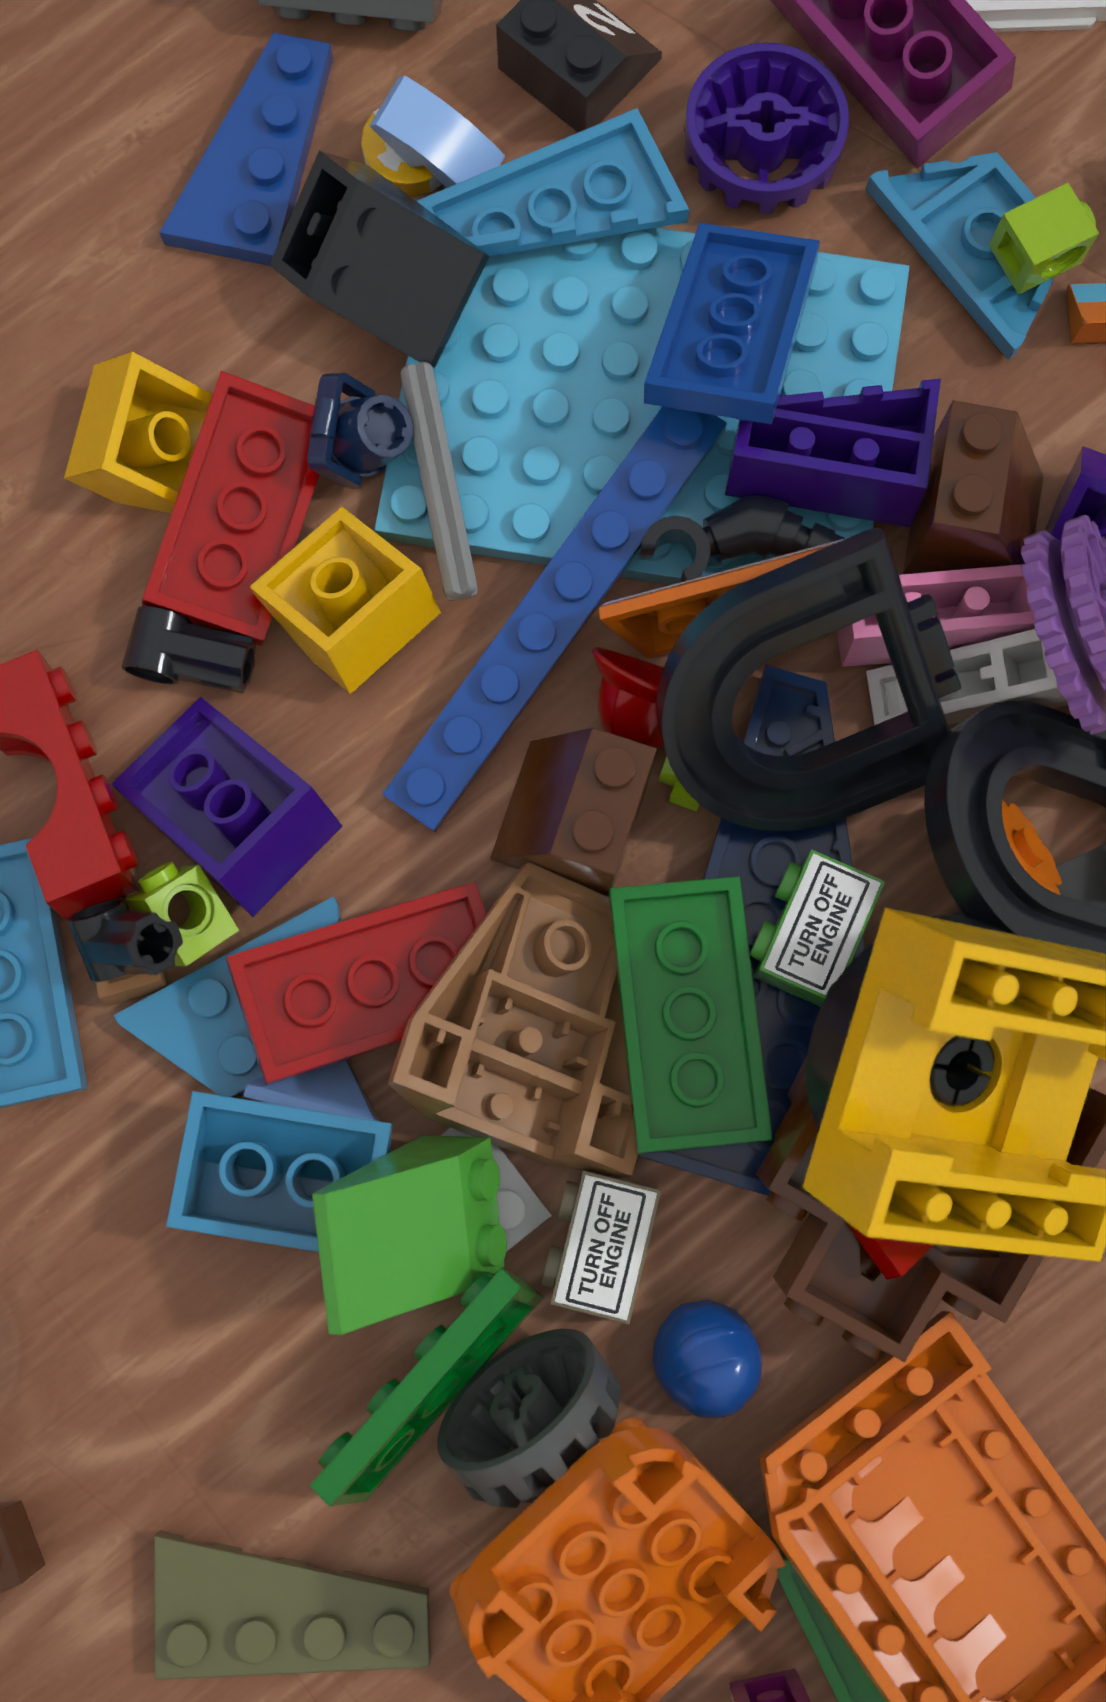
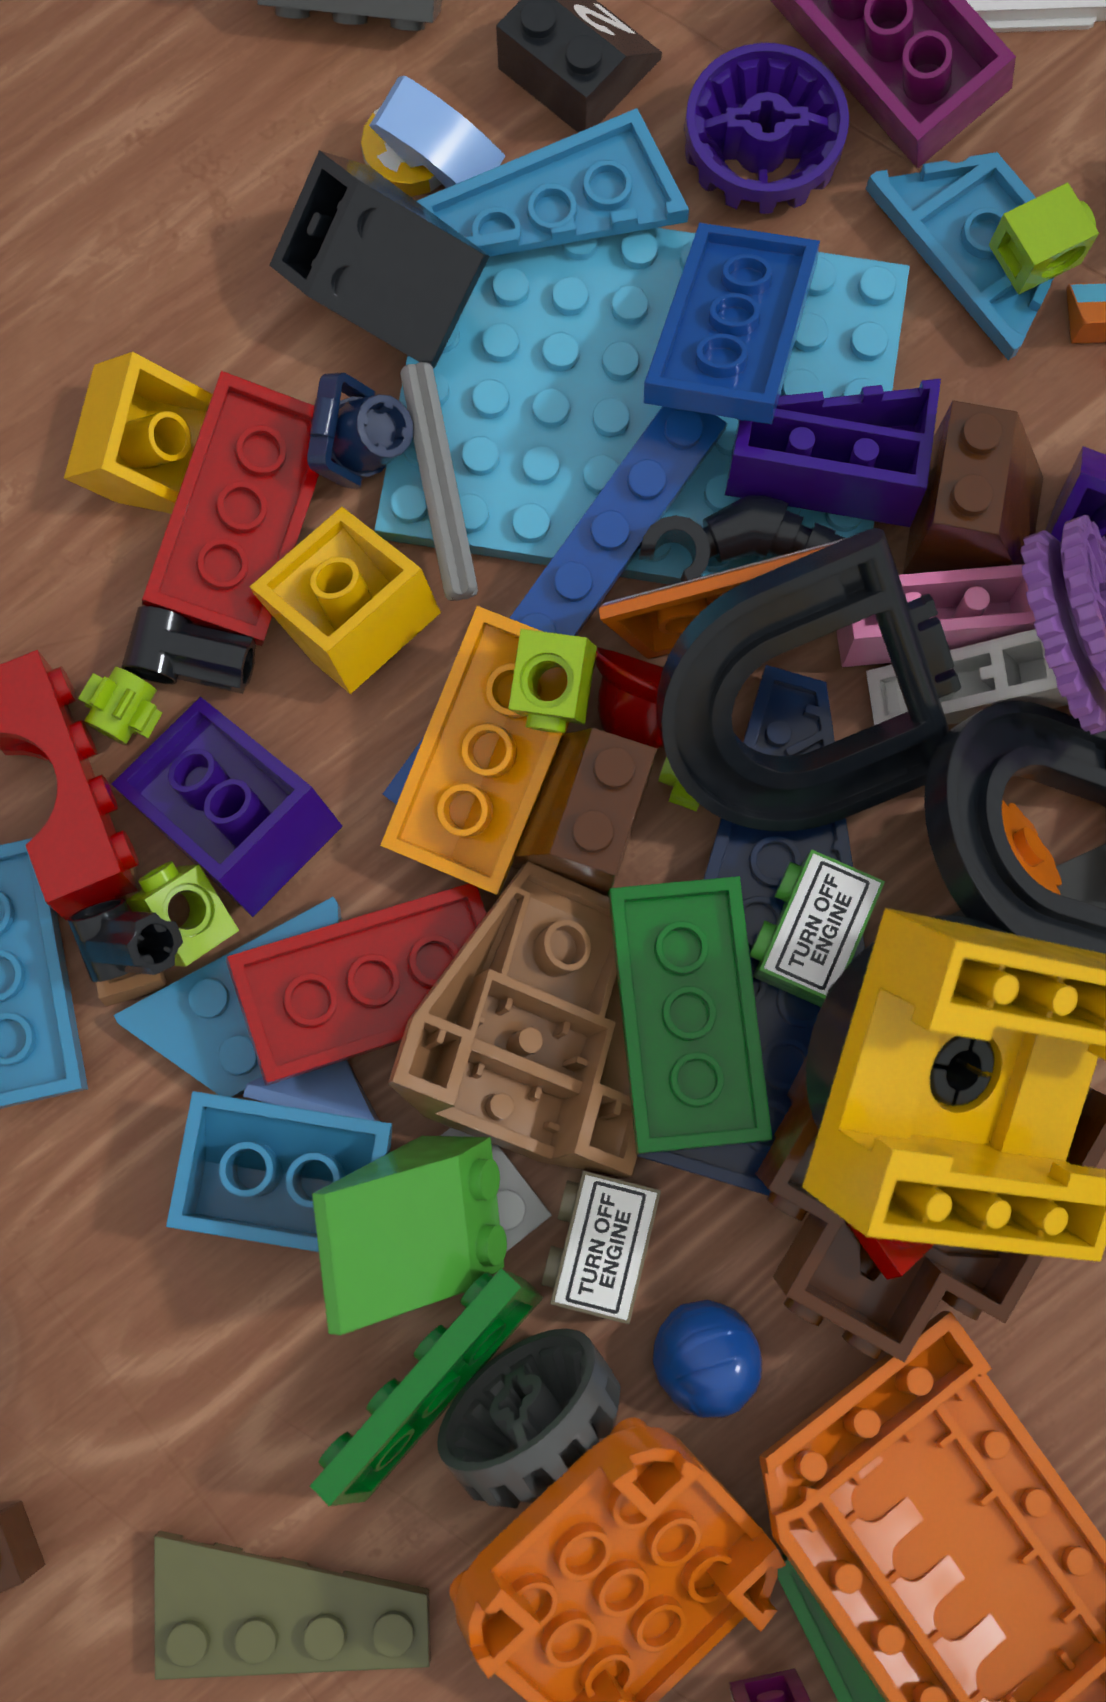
blue wing [159,33,333,266] -> none
none -> lime gear [78,667,162,745]
none -> light orange slope [380,606,597,895]
none -> lime brick [508,629,597,734]

